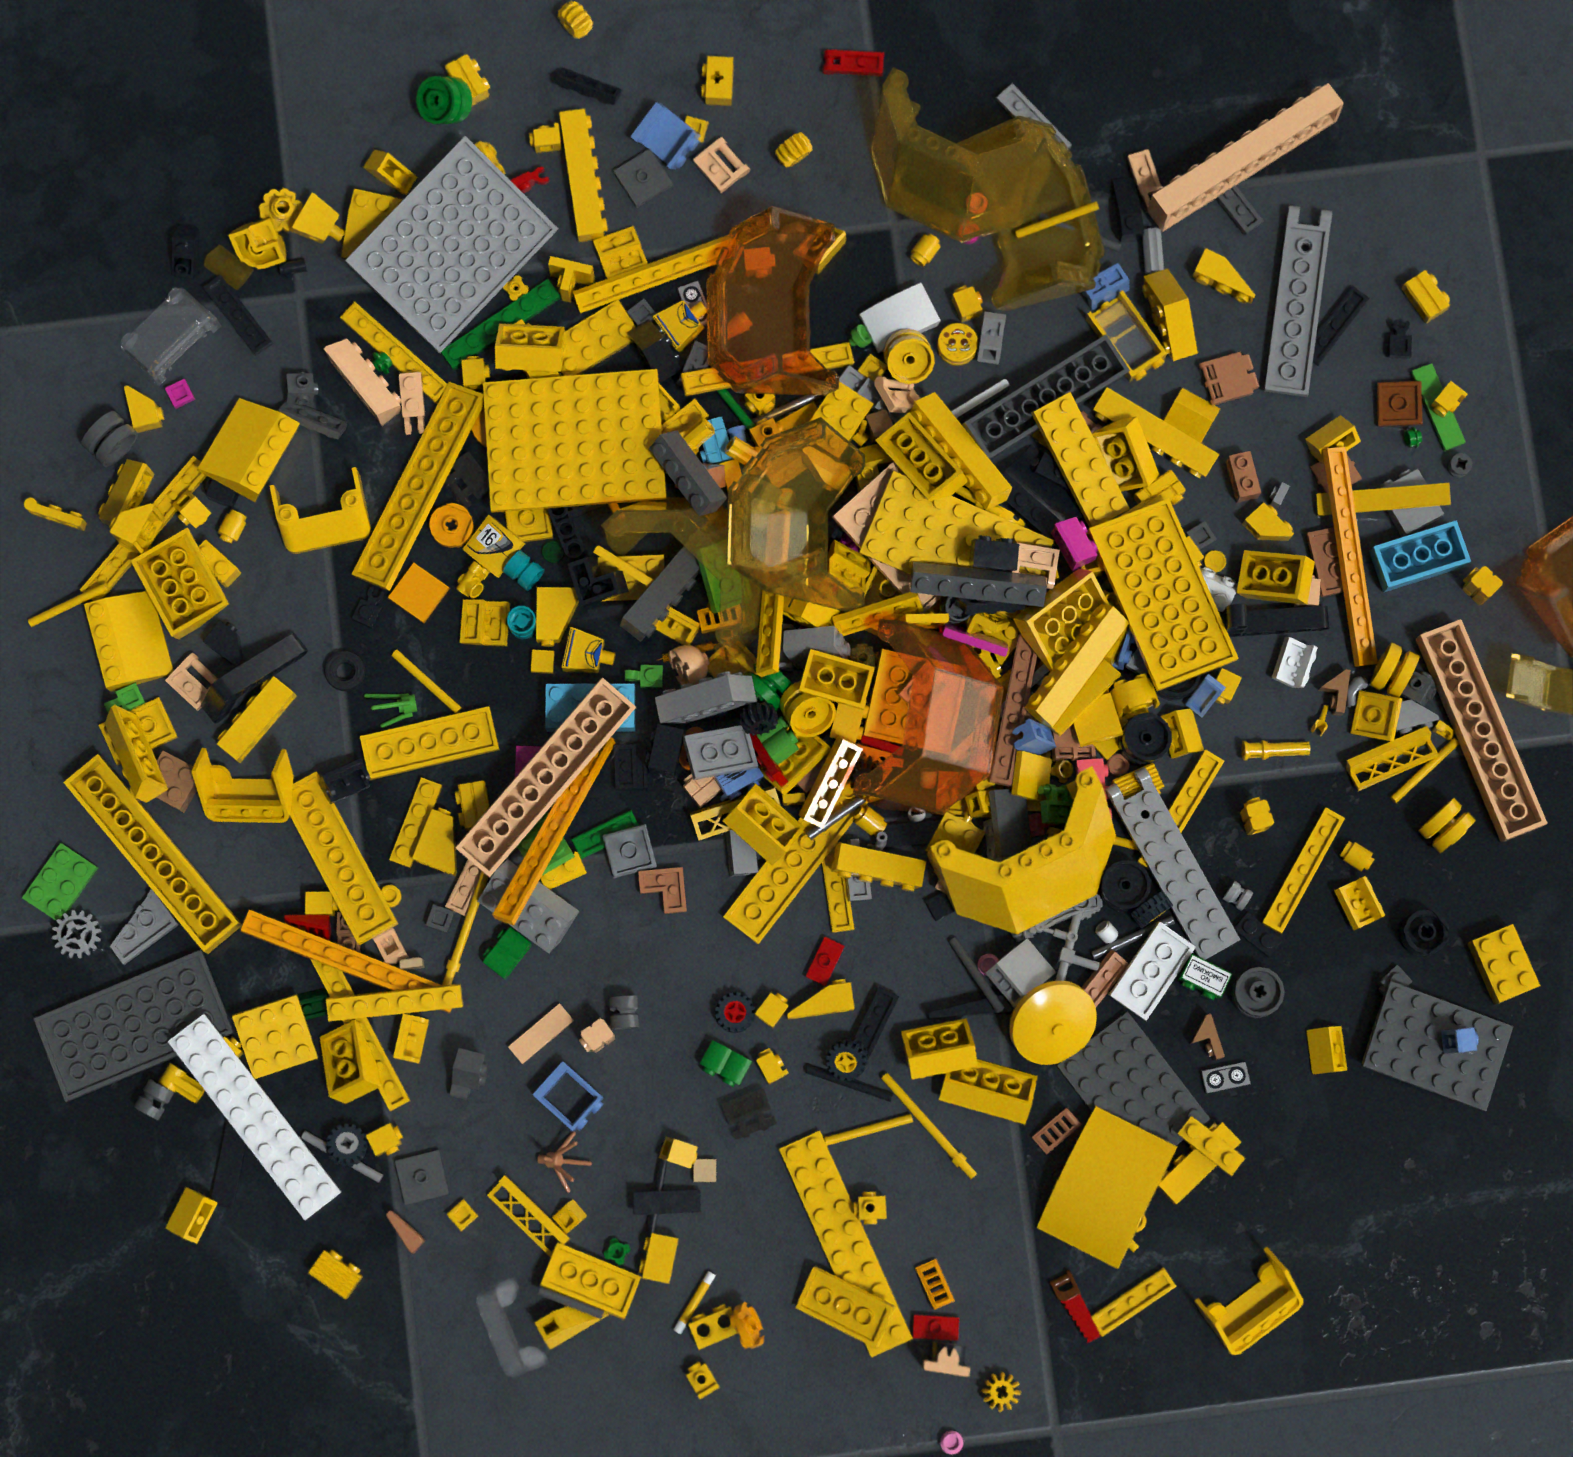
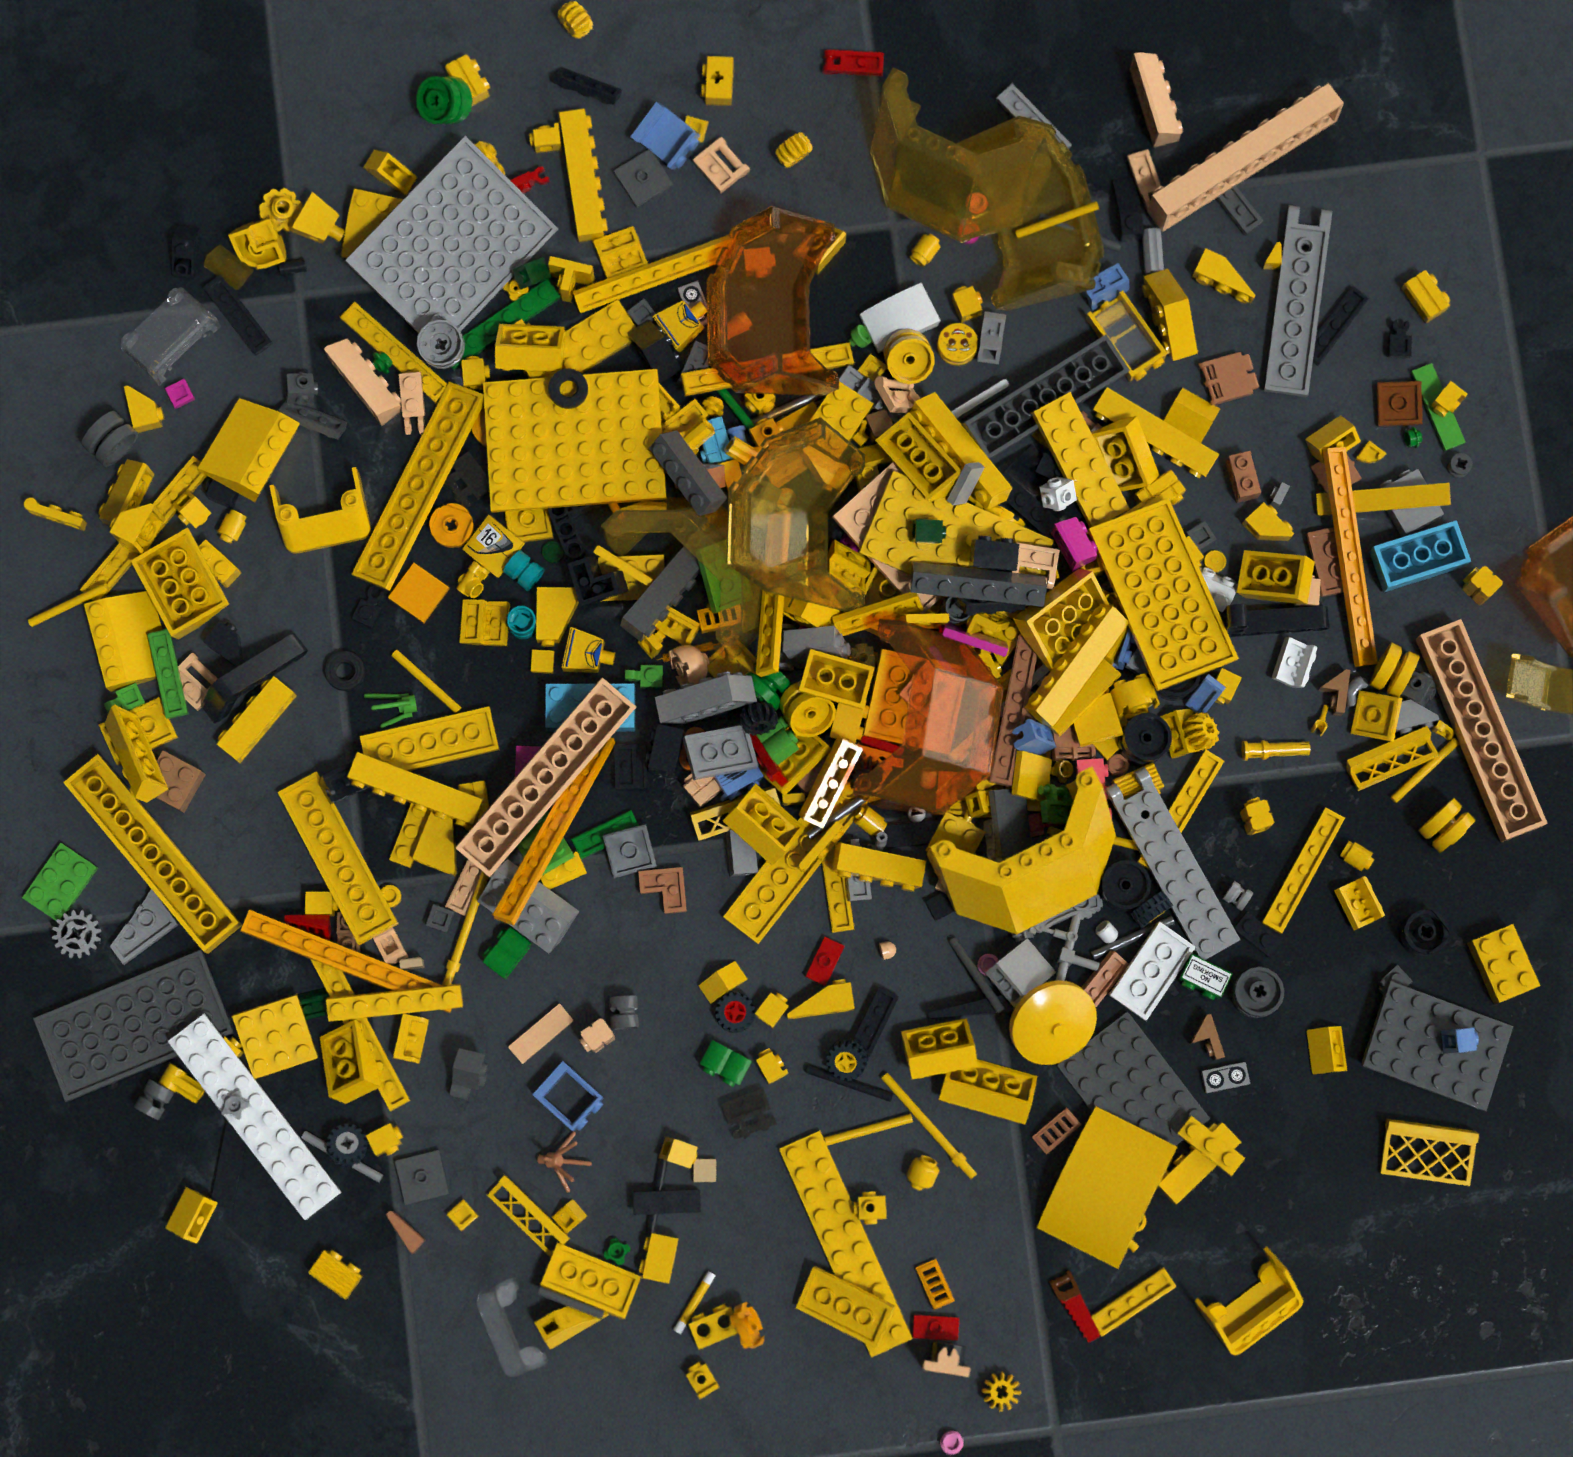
yellow windscreen [191,748,294,823] -> none
none -> bright green tile [147,629,189,719]
none -> light grey plate [222,1090,250,1120]
none -> yellow brick [347,752,484,828]
none -> light grey wheel [417,320,465,369]
none -> dark green brick [512,257,552,290]
none -> black tyre [548,369,588,409]
none -> yellow tile [638,630,666,659]
none -> yellow slope [698,961,748,1004]
none -> yellow plate [702,397,724,416]
none -> yellow hinge [799,821,844,872]
none -> light nougat hinge [879,941,896,960]
none -> yellow head [906,1155,939,1190]
none -> dark green brick [912,519,946,544]
none -> light grey tile [947,462,985,505]
none -> white brick [1040,477,1077,511]
none -> light nougat slope [1130,52,1183,147]
none -> yellow gear [1183,712,1220,750]
none -> yellow slope [1263,242,1282,269]
none -> yellow tile [1356,441,1387,463]
none -> yellow fence [1380,1119,1479,1186]

